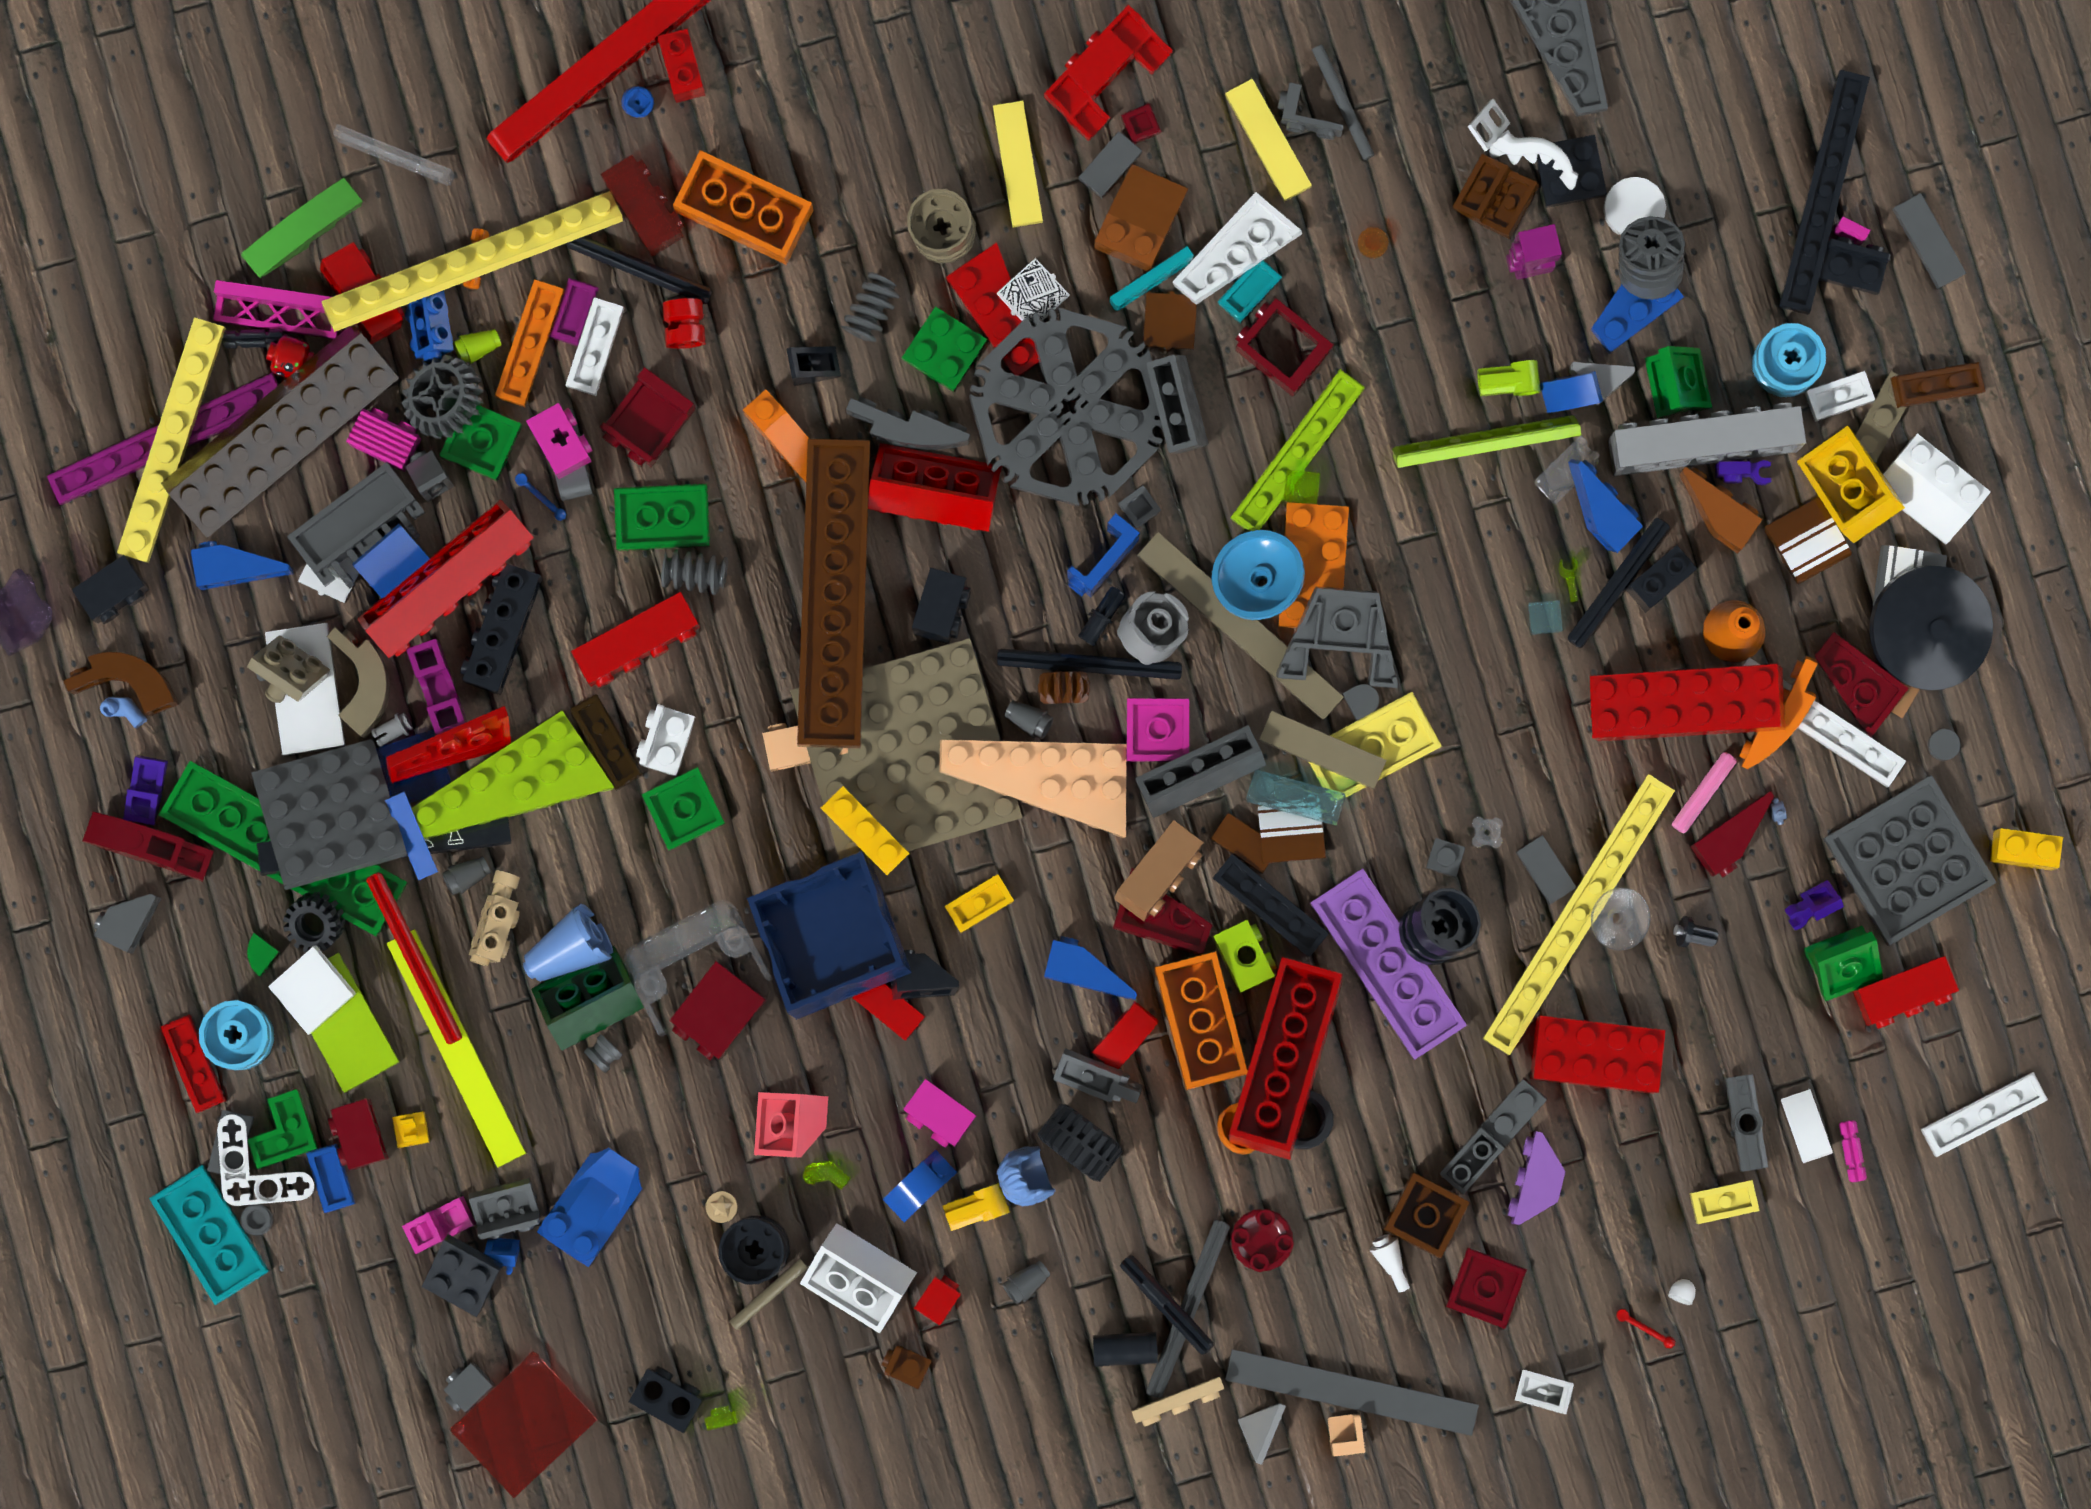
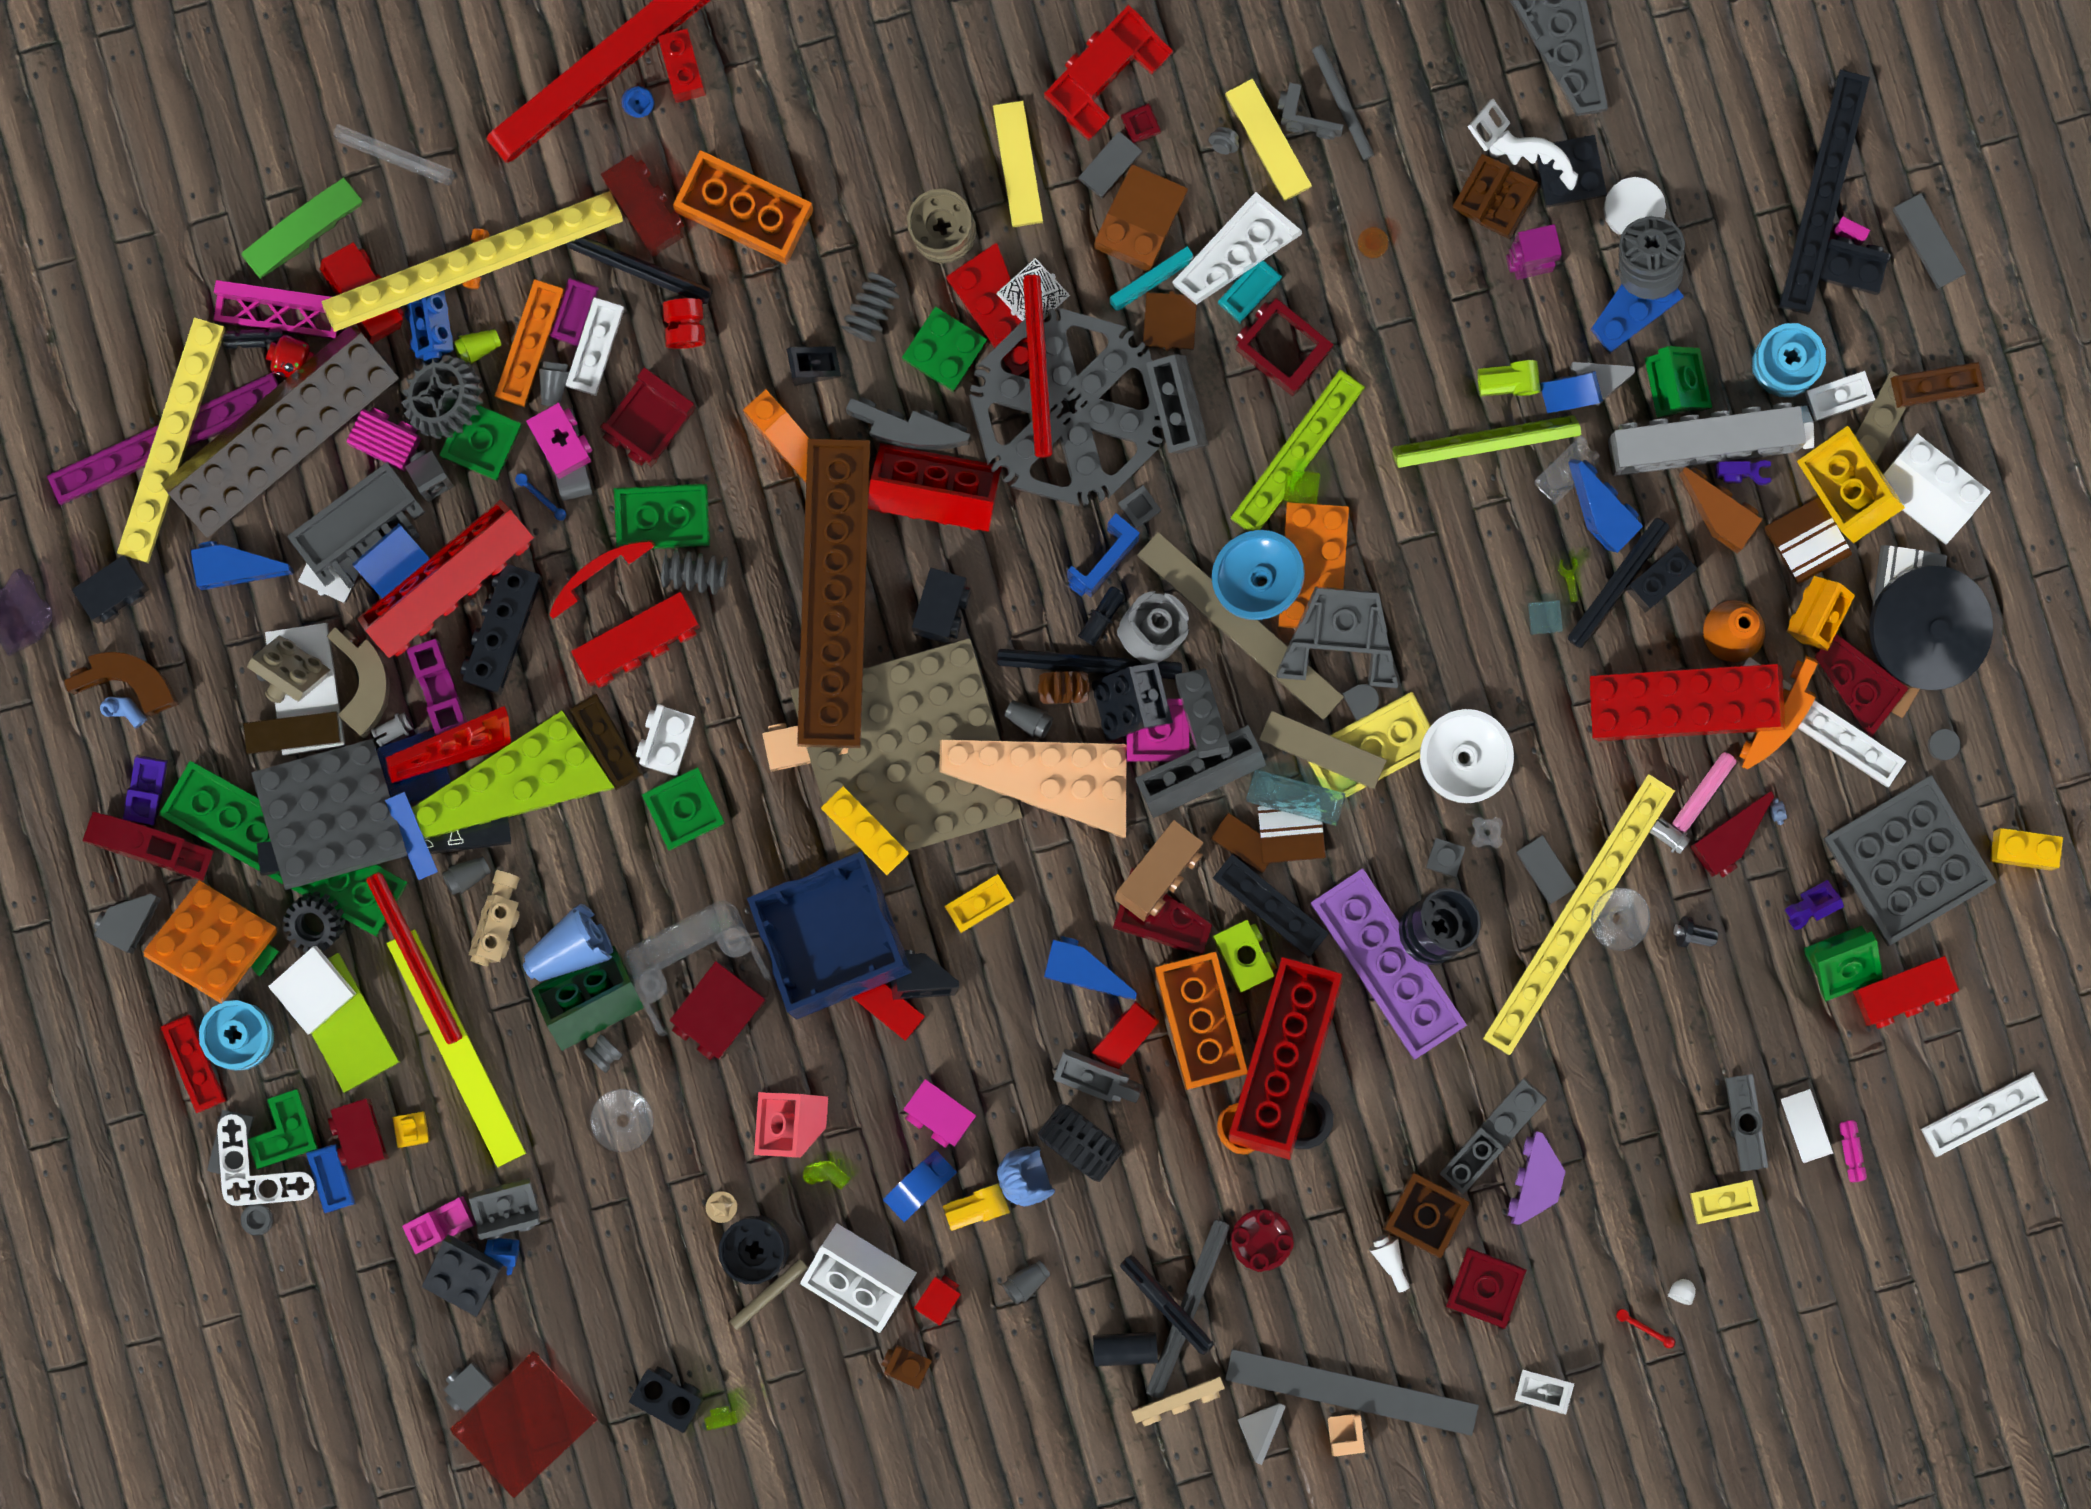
teal tile [149,1165,270,1305] -> none
blue slope [537,1147,643,1267] -> none
red brick [1530,1016,1666,1094] -> none
none -> orange plate [143,880,277,1004]
none -> dark brown tile [243,711,341,755]
none -> dark grey cone [539,361,569,406]
none -> red slope [549,540,656,619]
none -> clear dish [591,1089,654,1152]
none -> red axle [1023,274,1052,458]
none -> black bracket [1092,663,1173,741]
none -> dark grey plate [1175,668,1229,759]
none -> dark grey plate [1209,127,1239,155]
none -> white dish [1420,709,1514,803]
none -> light grey pin [1649,817,1691,854]
none -> light orange brick [1787,576,1855,651]
none -> white tile [1801,405,1814,449]

